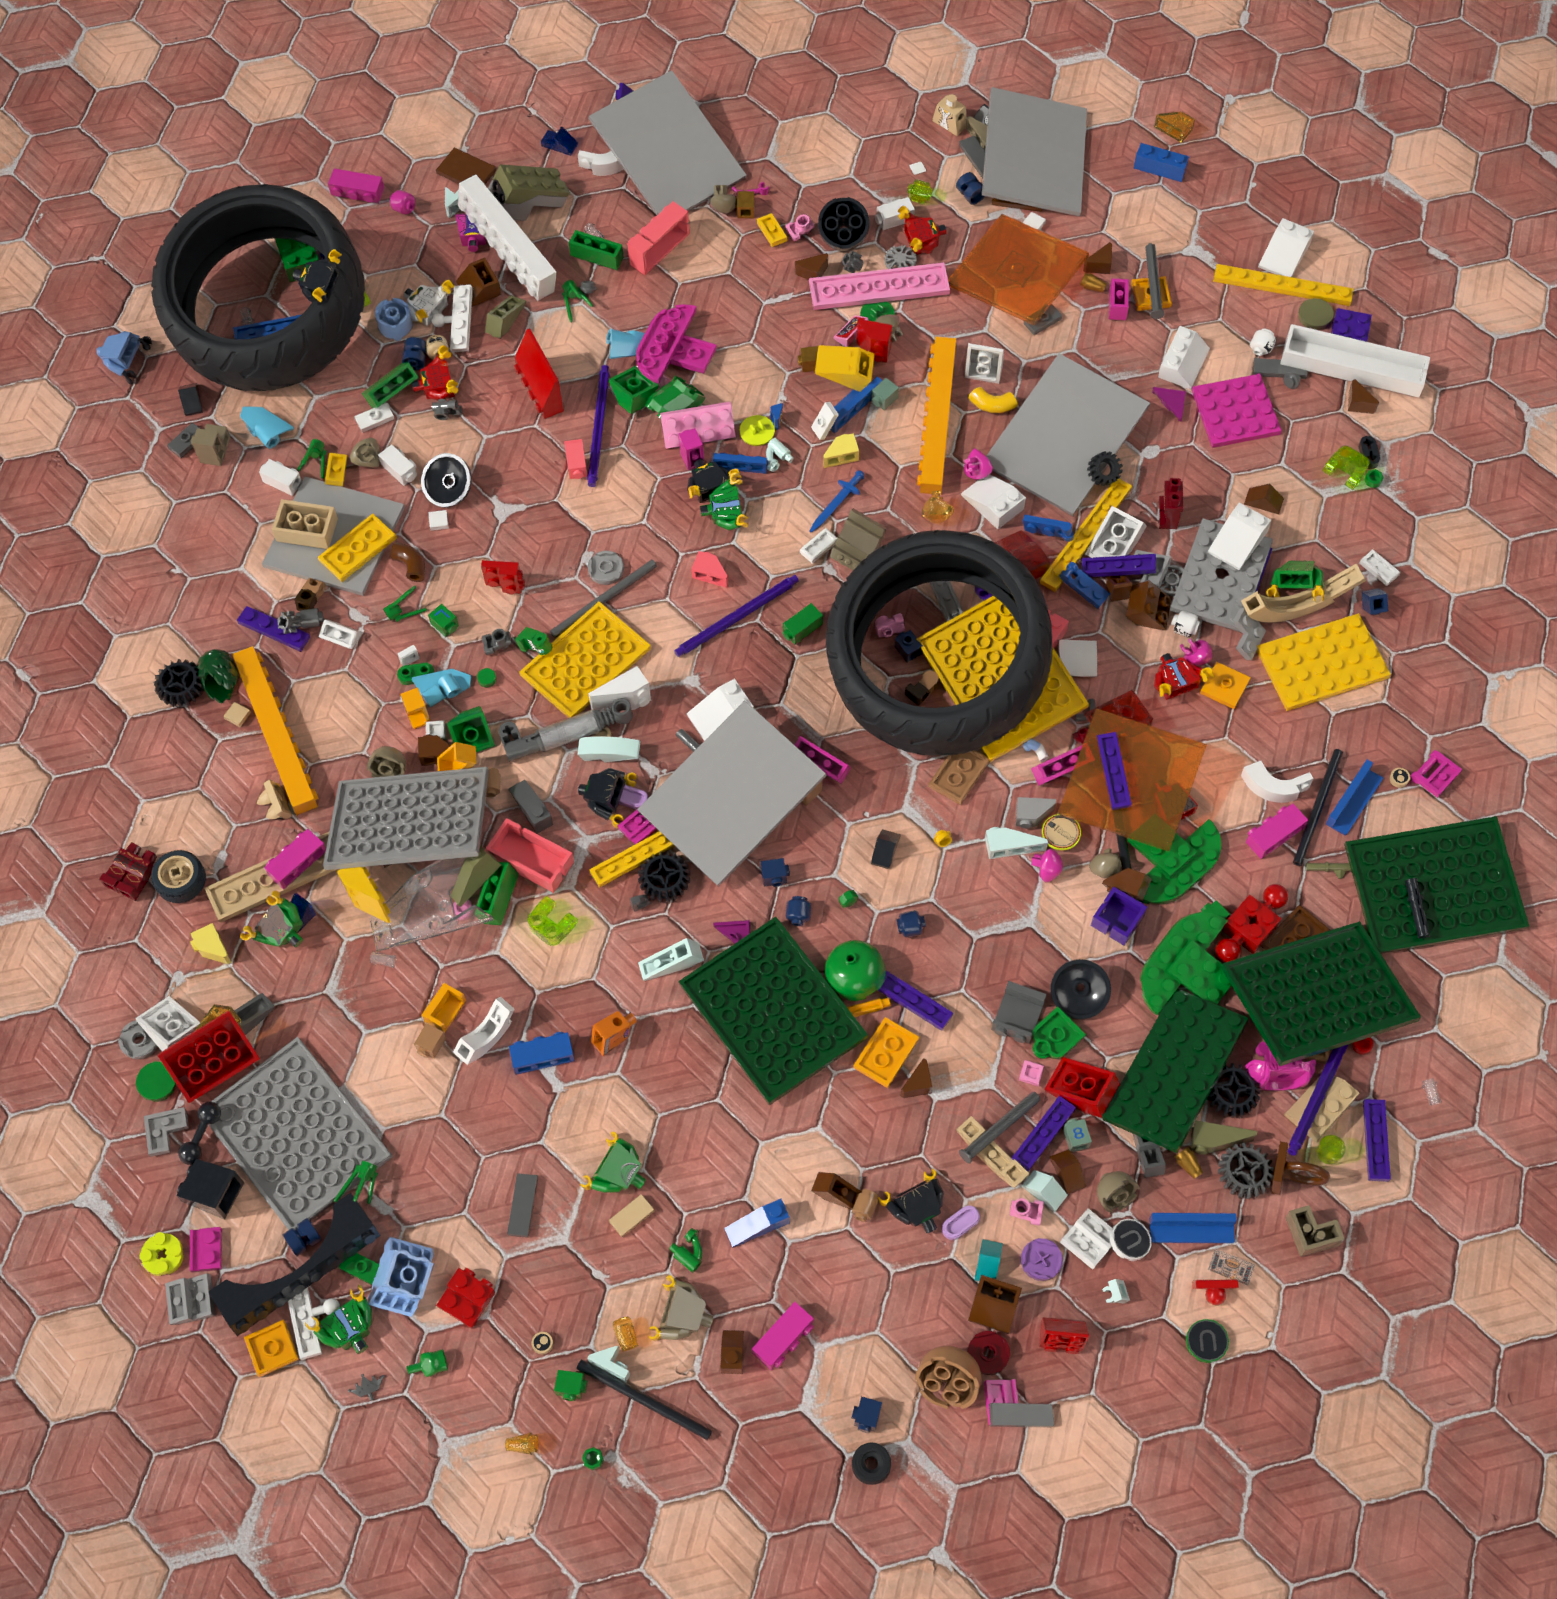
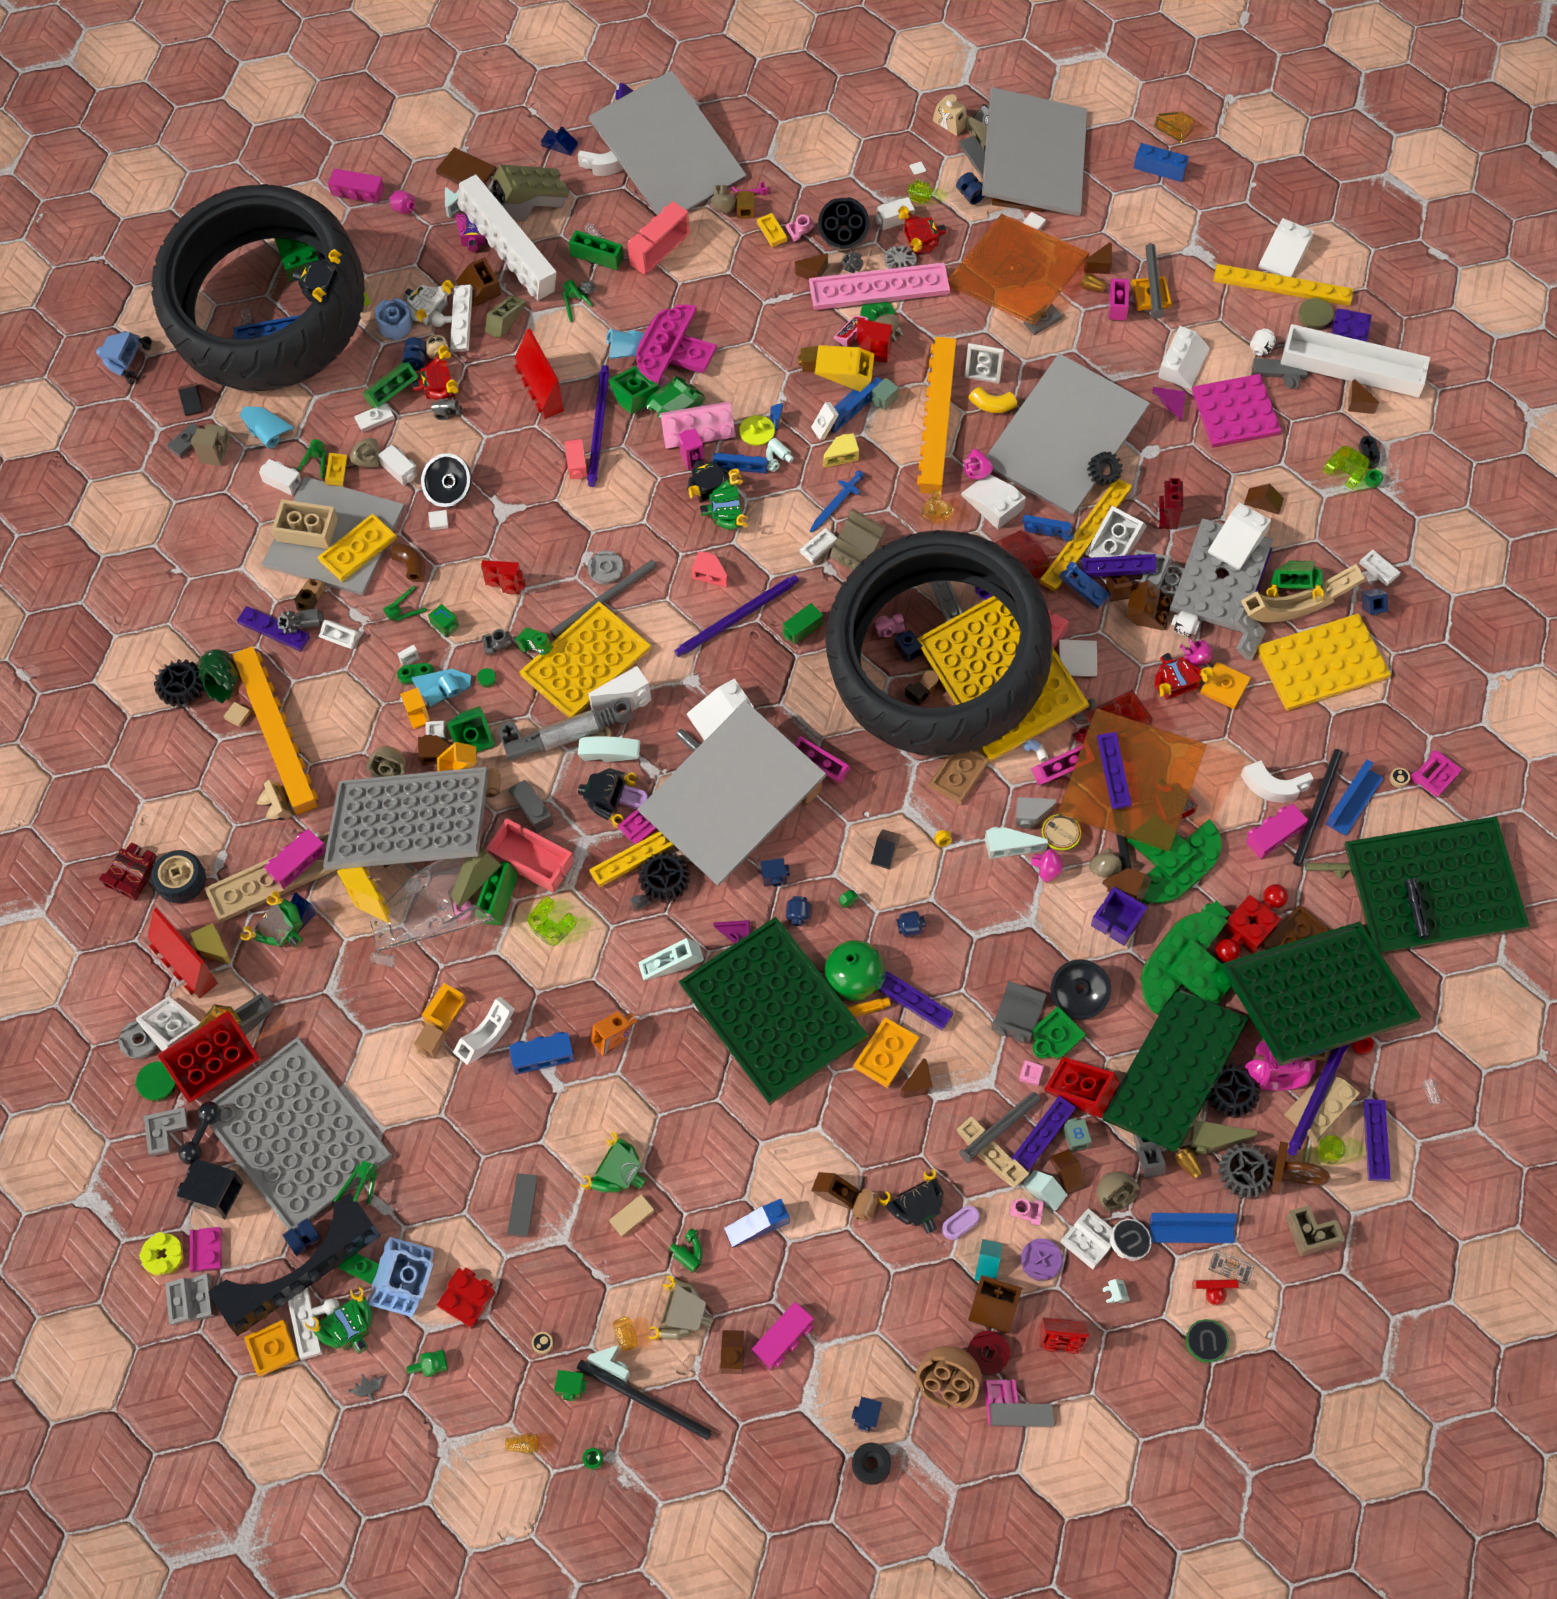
none -> slope [147,908,218,999]

